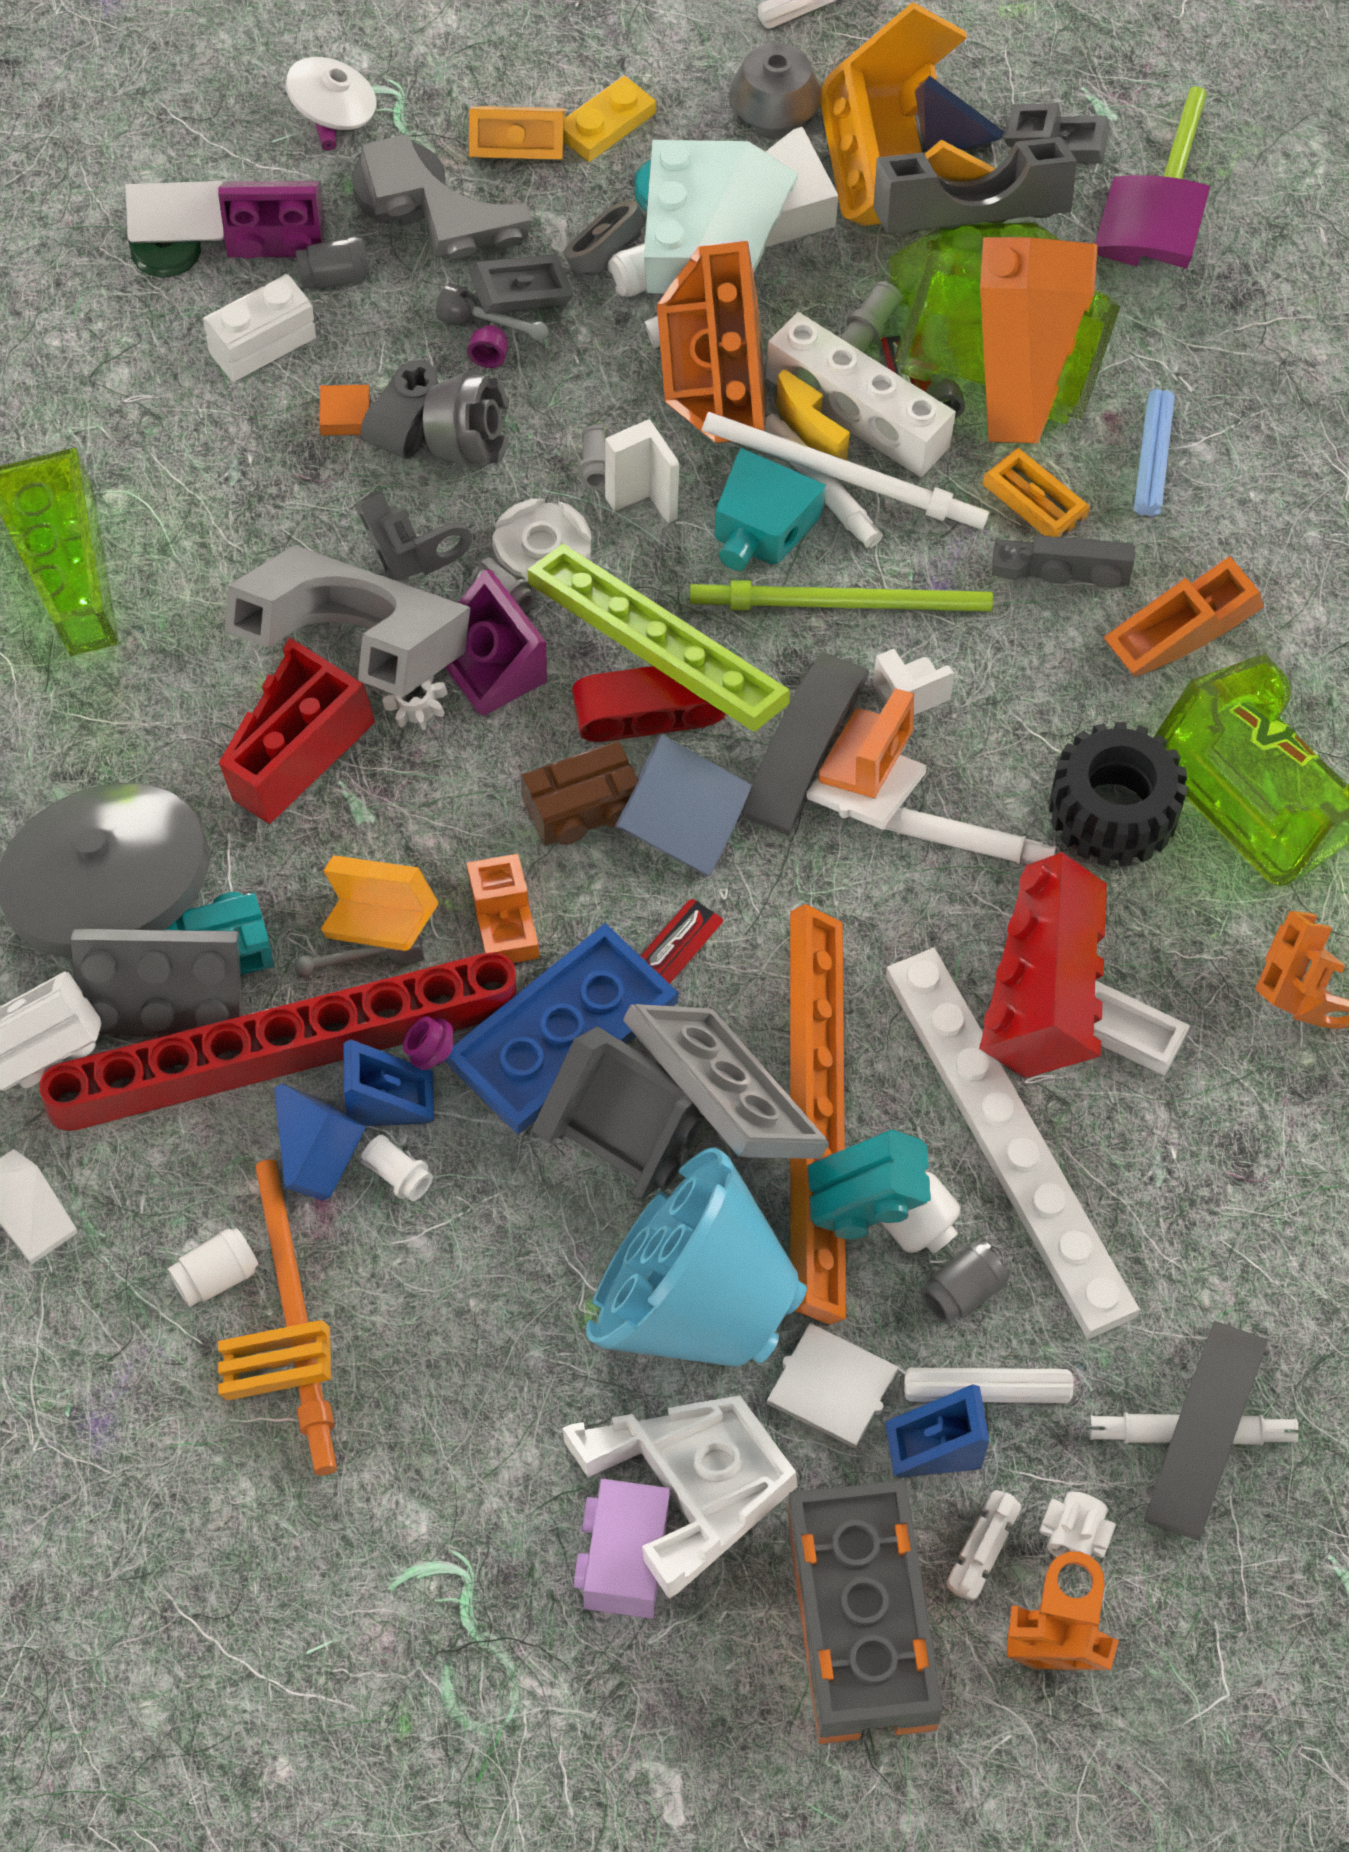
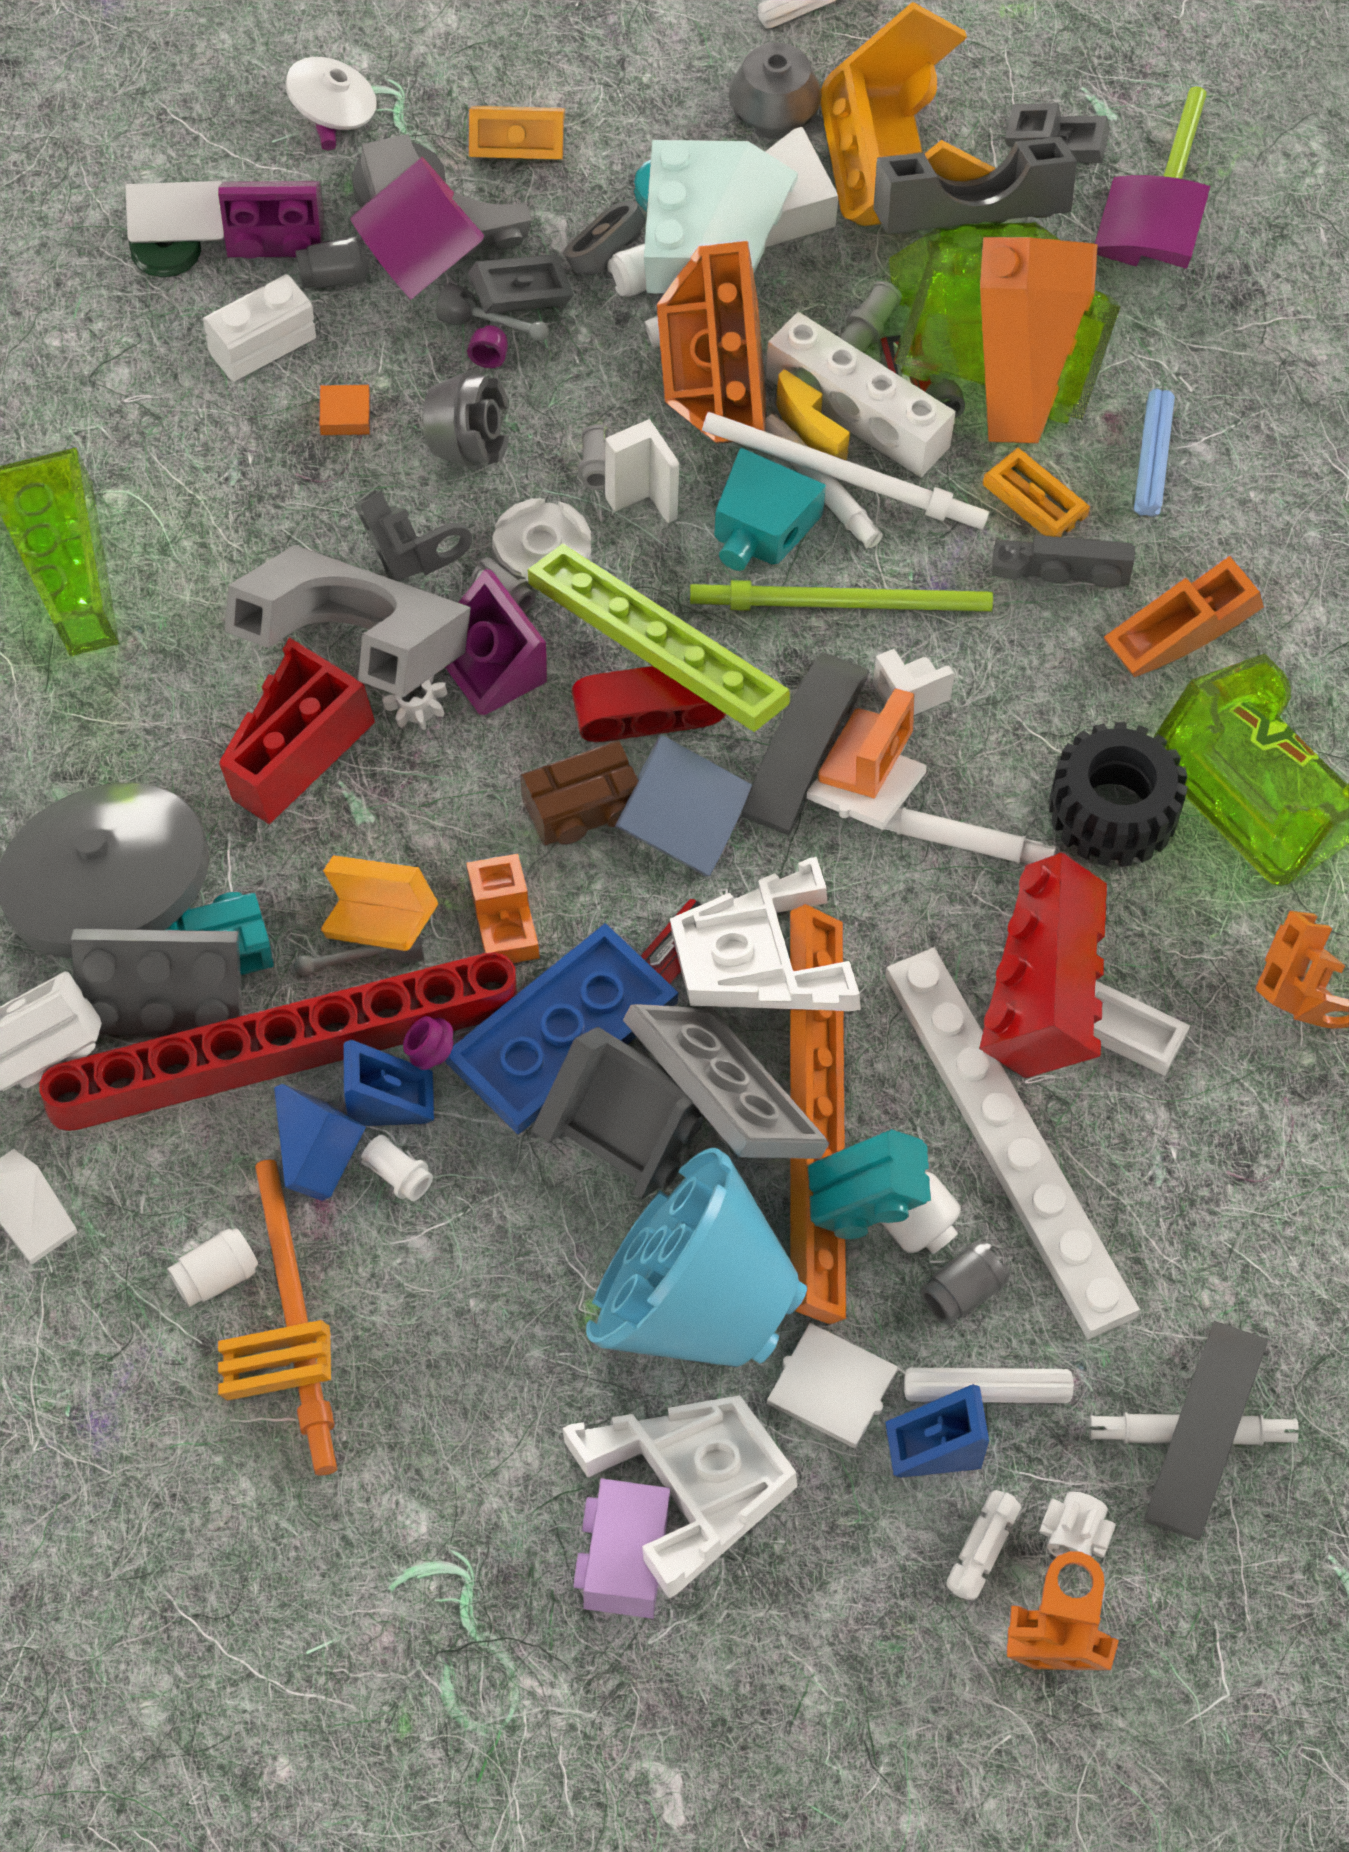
dark grey piece [361,360,438,459] -> none
yellow plate [563,75,656,162] -> none
dark grey piece [788,1480,943,1744] -> none
dark blue slope [915,76,1005,153] -> none
none -> magenta slope [350,157,484,300]
none -> white wing [670,857,861,1011]

